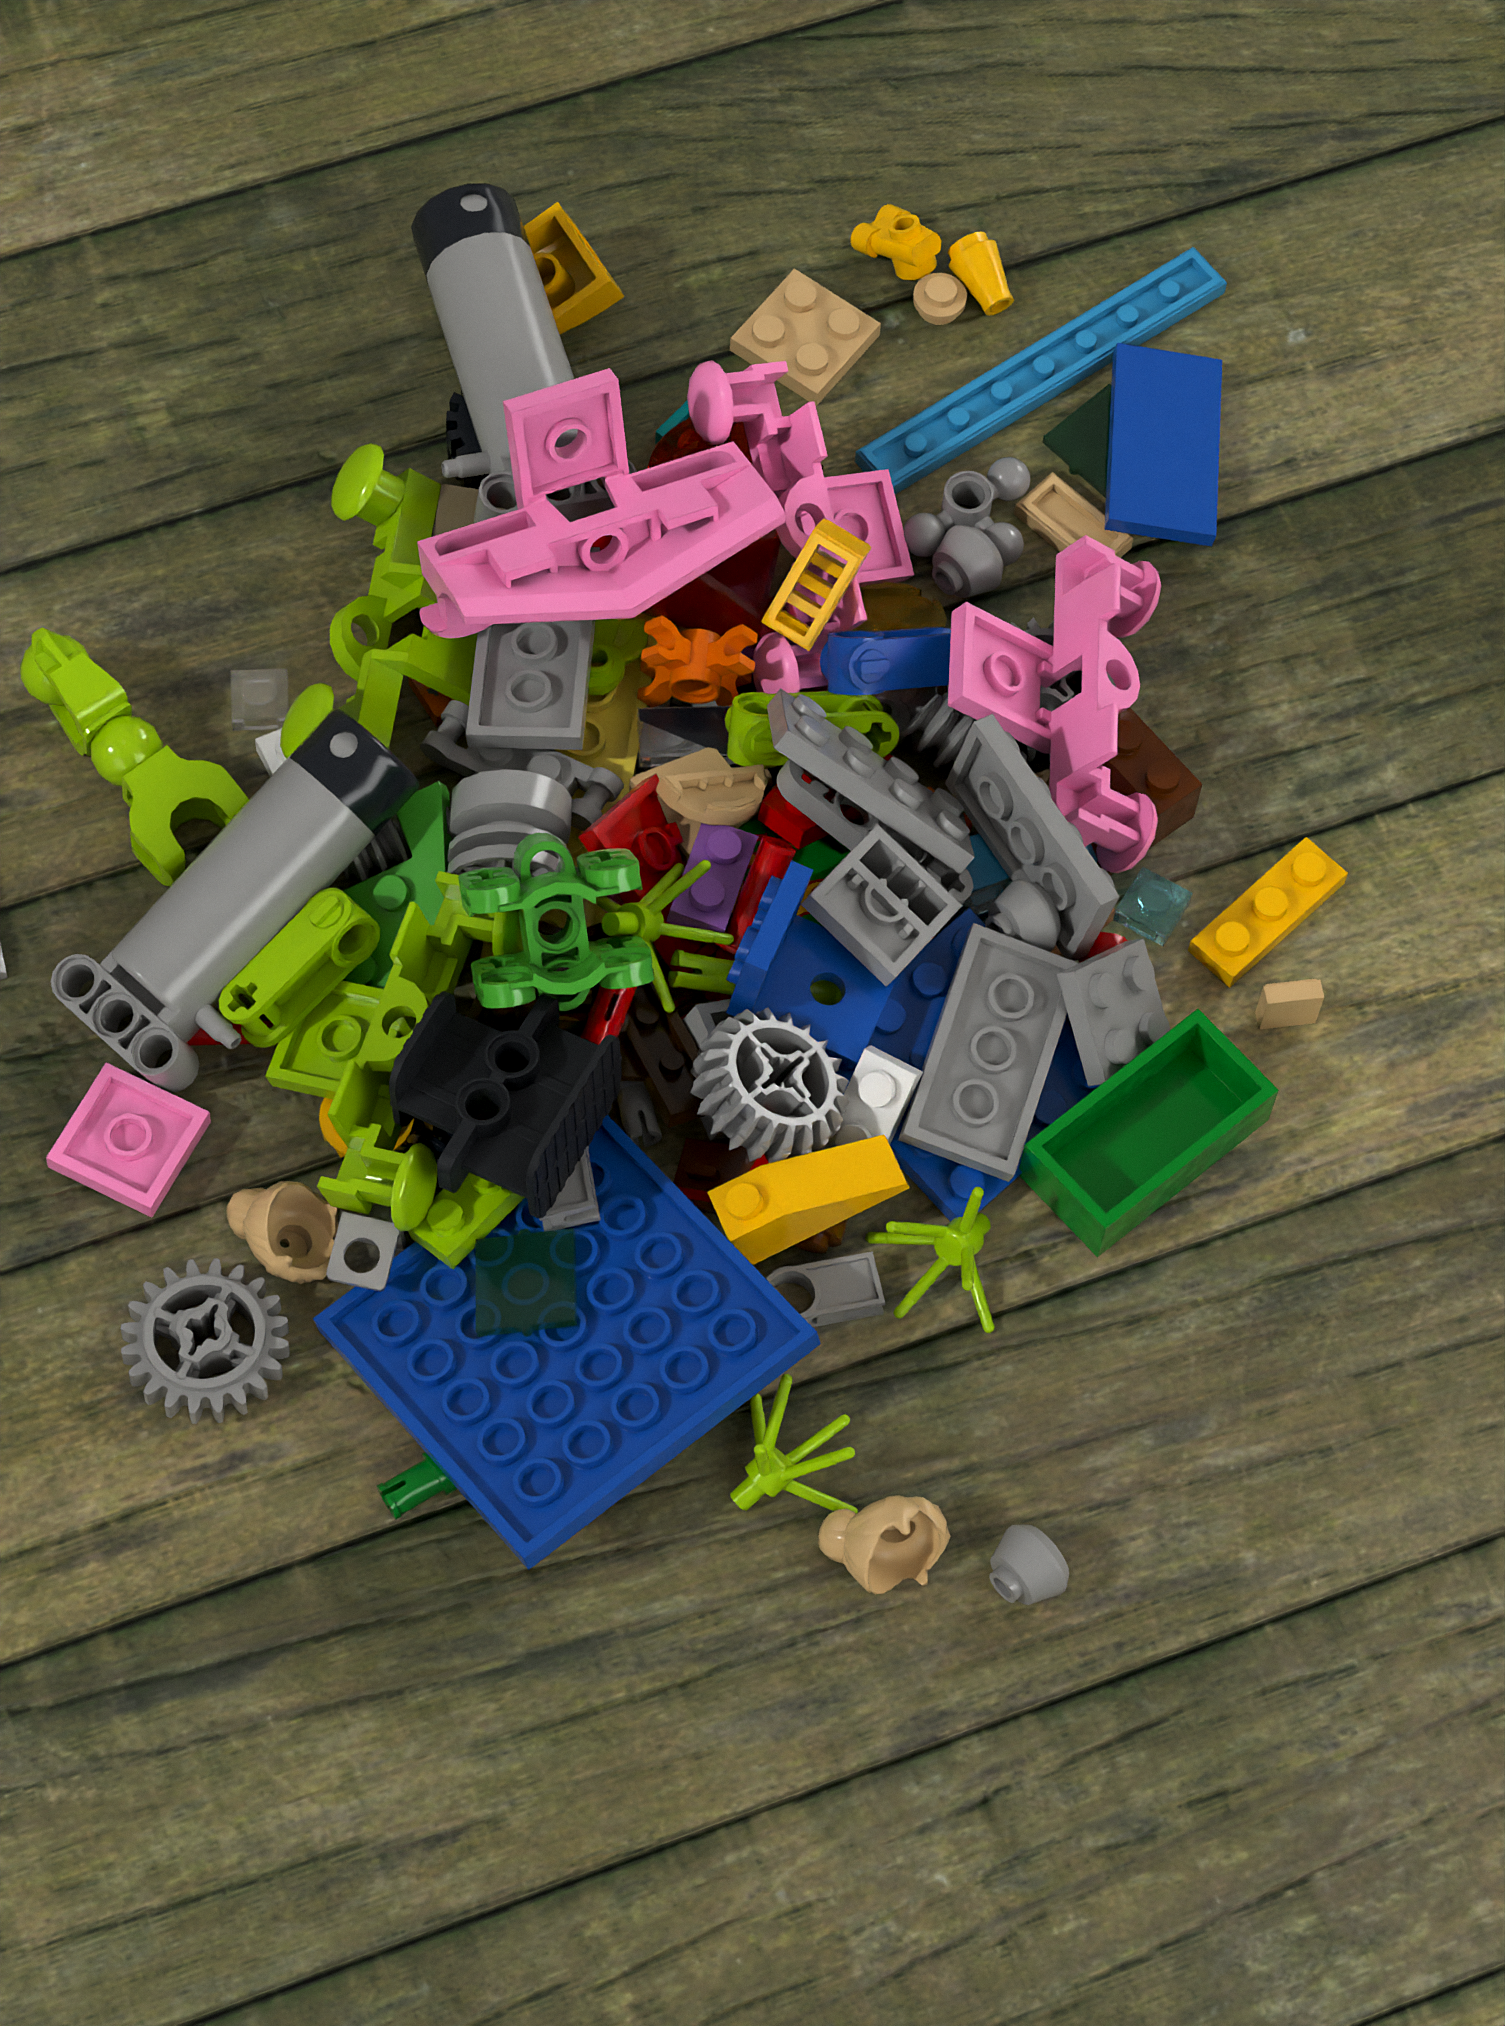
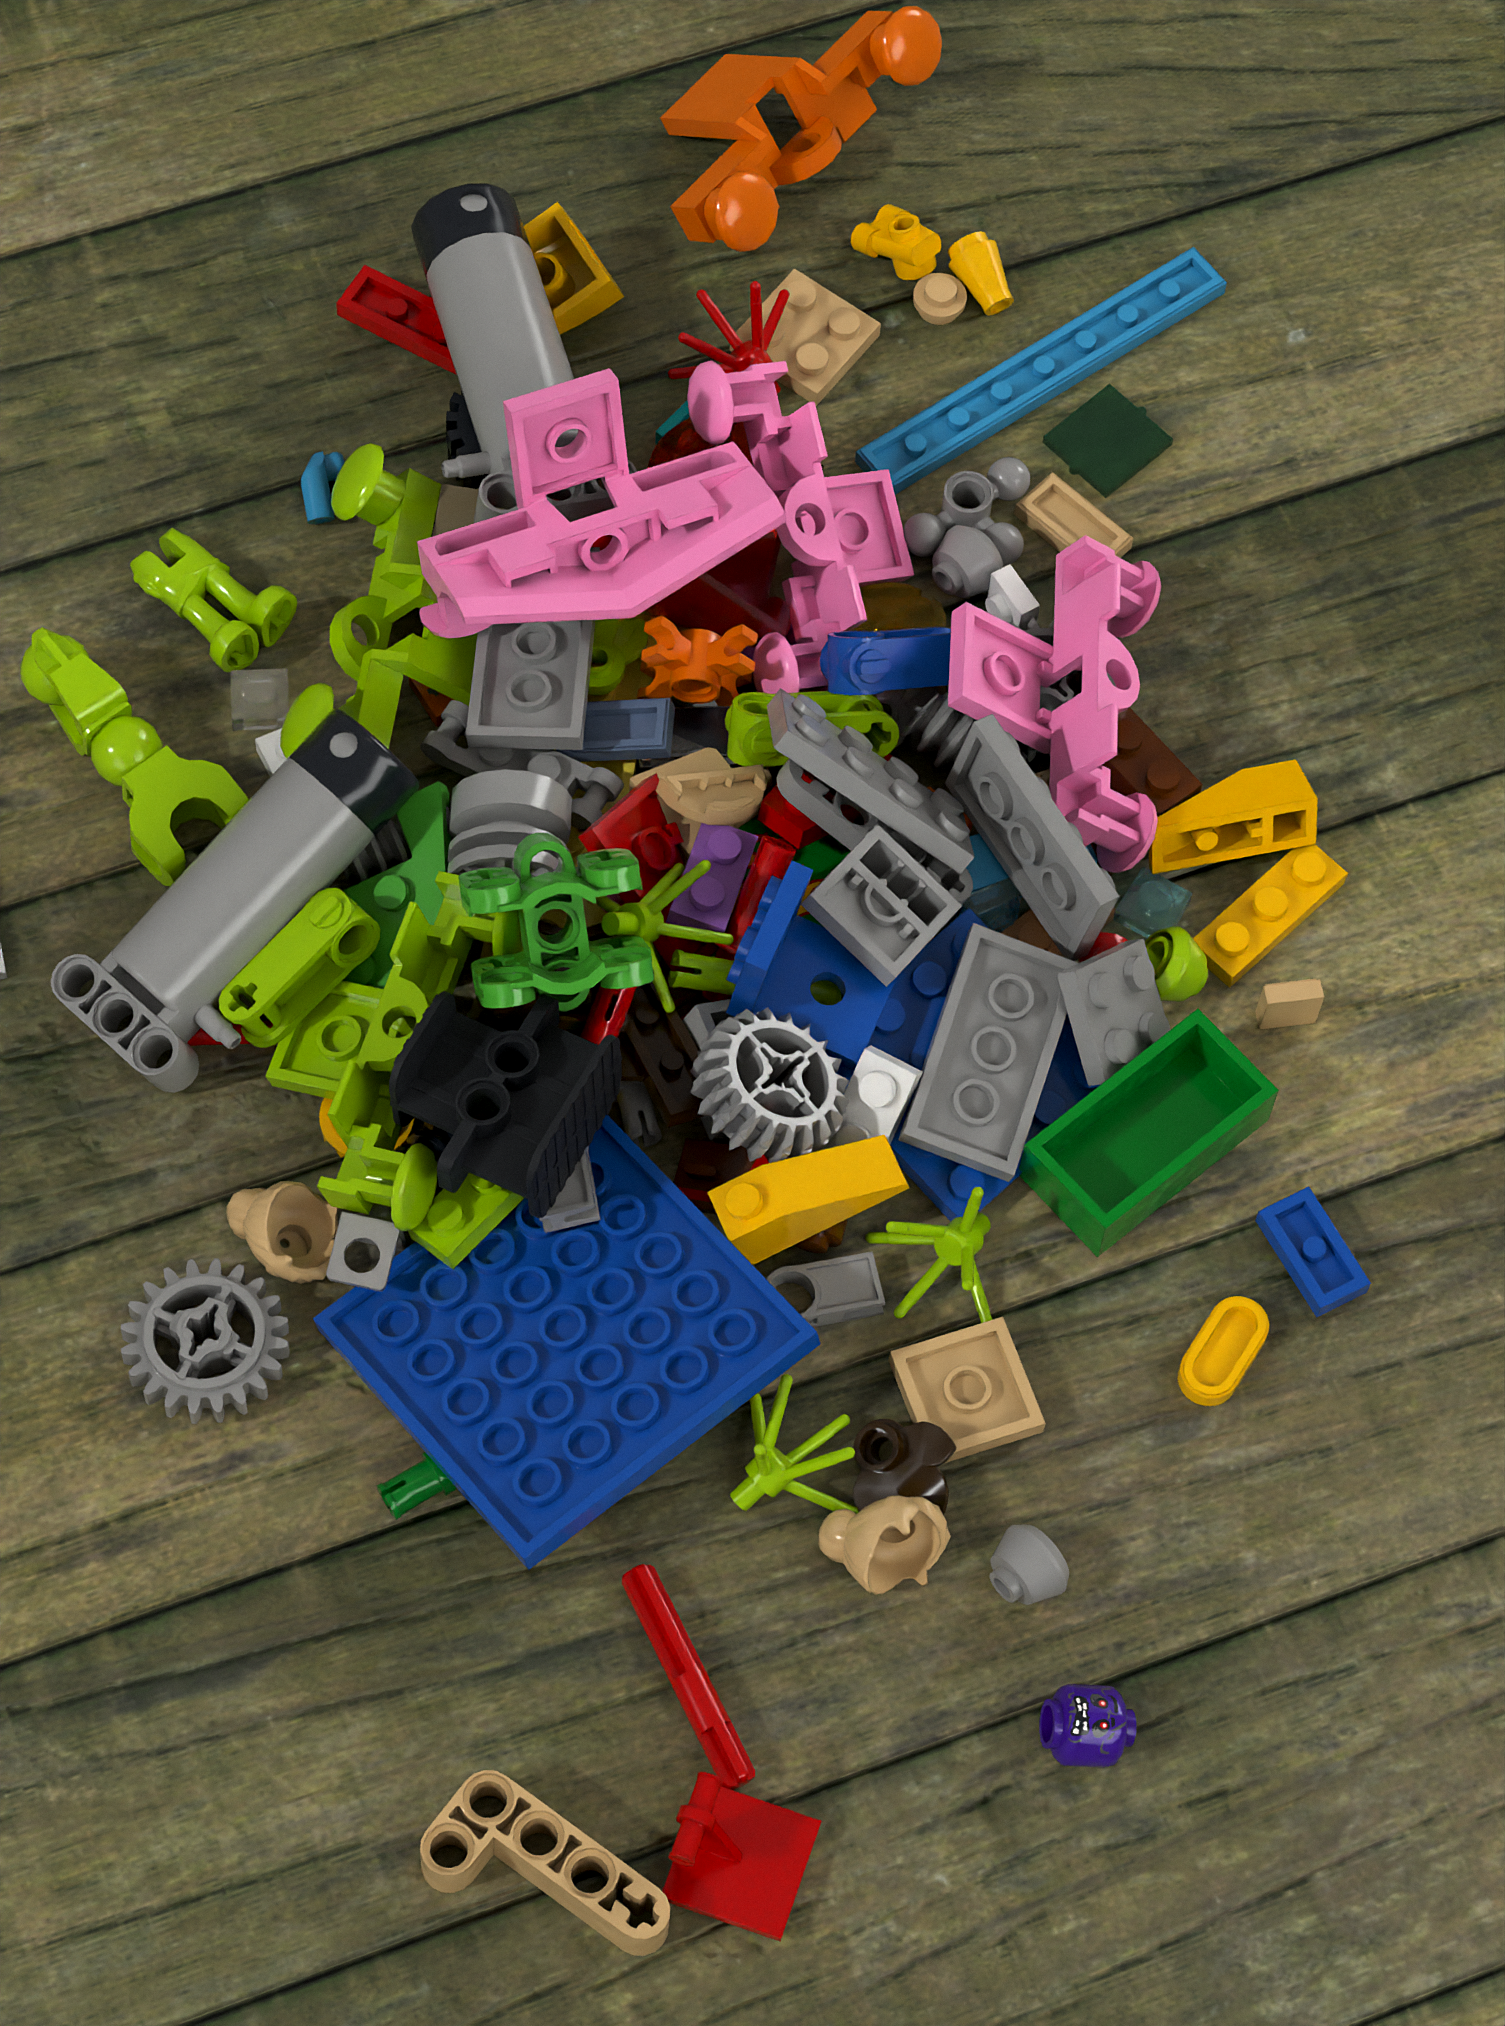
bright pink plate [46,1062,211,1218] -> none
piece [476,1228,577,1337] -> none
yellow slope [761,519,871,651] -> none
light grey cone [985,879,1061,952] -> none
blue tile [1104,343,1222,547] -> none
none -> lime piece [130,527,298,672]
none -> dark azure arm [301,451,344,524]
none -> red plate [336,265,457,375]
none -> tan beam [420,1770,670,1956]
none -> sand blue tile [555,698,675,762]
none -> red axle [621,1564,755,1790]
none -> orange piece [660,6,942,252]
none -> red plate [662,1772,821,1942]
none -> red plant [668,281,790,394]
none -> dark brown plate [853,1419,957,1515]
none -> tan plate [888,1317,1046,1464]
none -> white plate [985,564,1040,631]
none -> dark purple head [1039,1684,1136,1768]
none -> lime cone [1145,926,1208,1002]
none -> yellow slope [1149,759,1318,874]
none -> yellow tile [1178,1296,1269,1406]
none -> blue plate [1255,1186,1371,1317]

